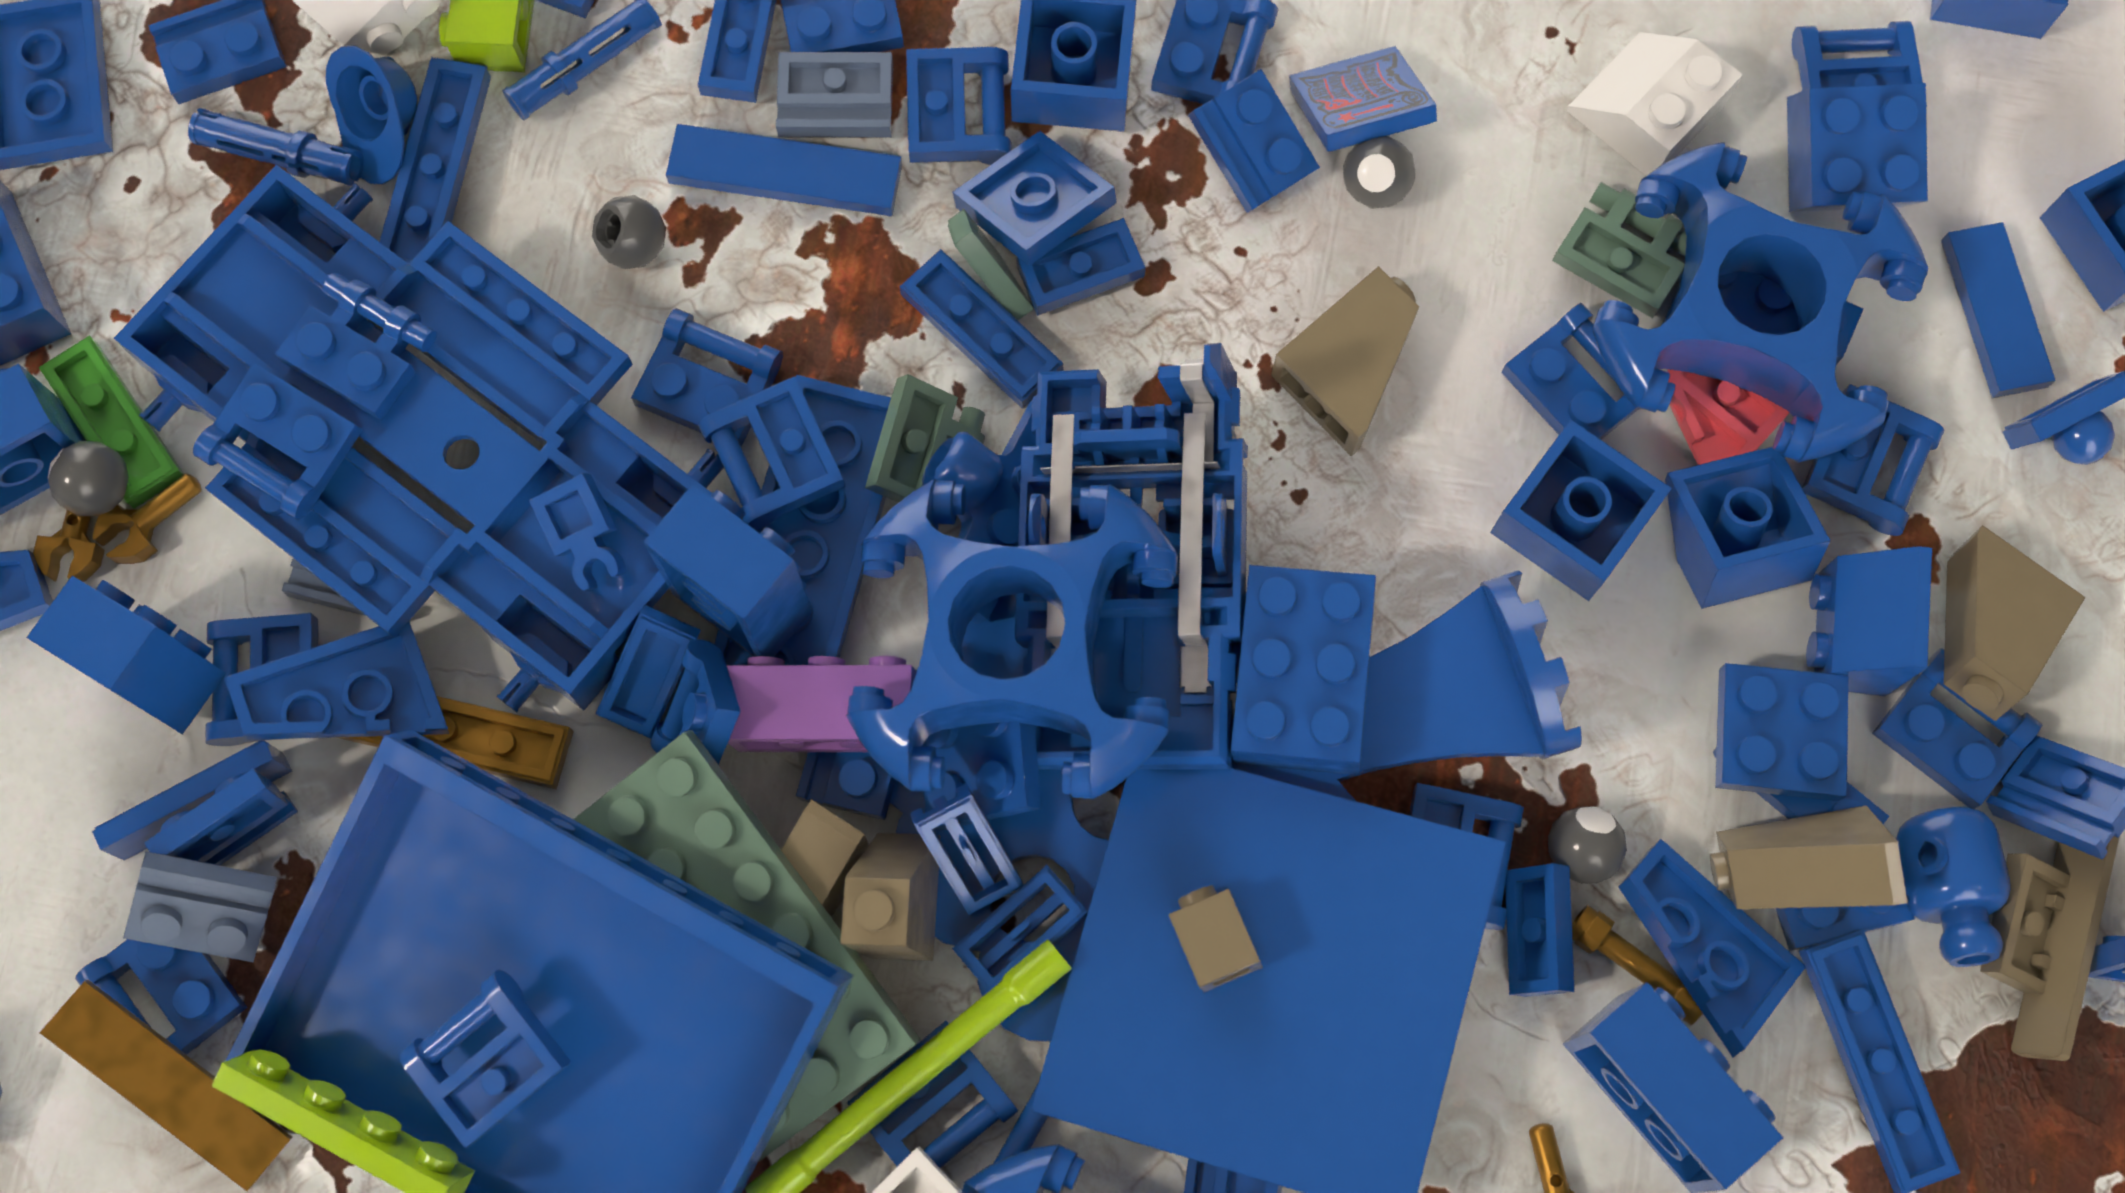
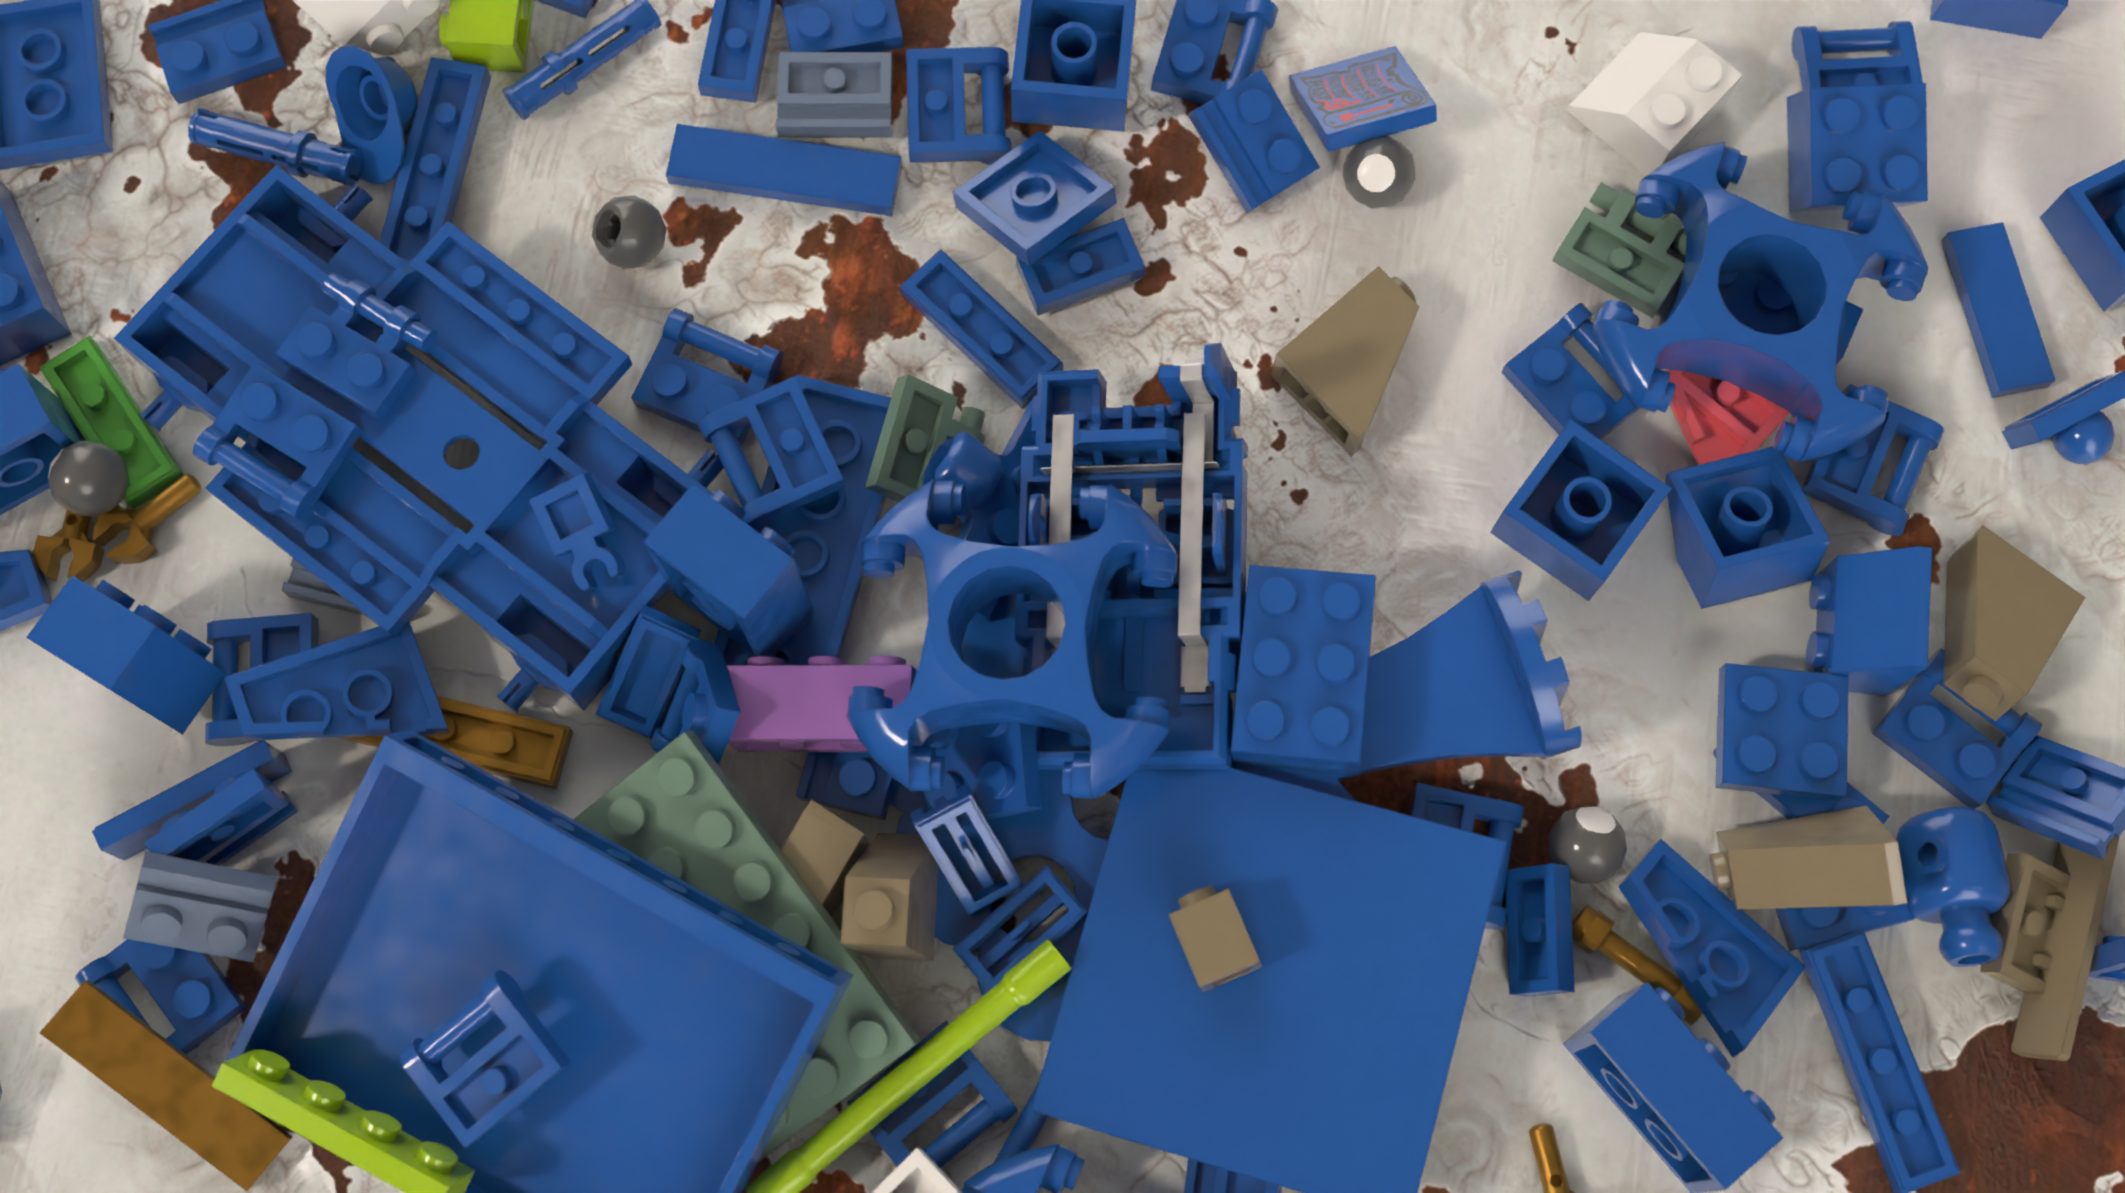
sand green tile [947,209,1034,320] -> none

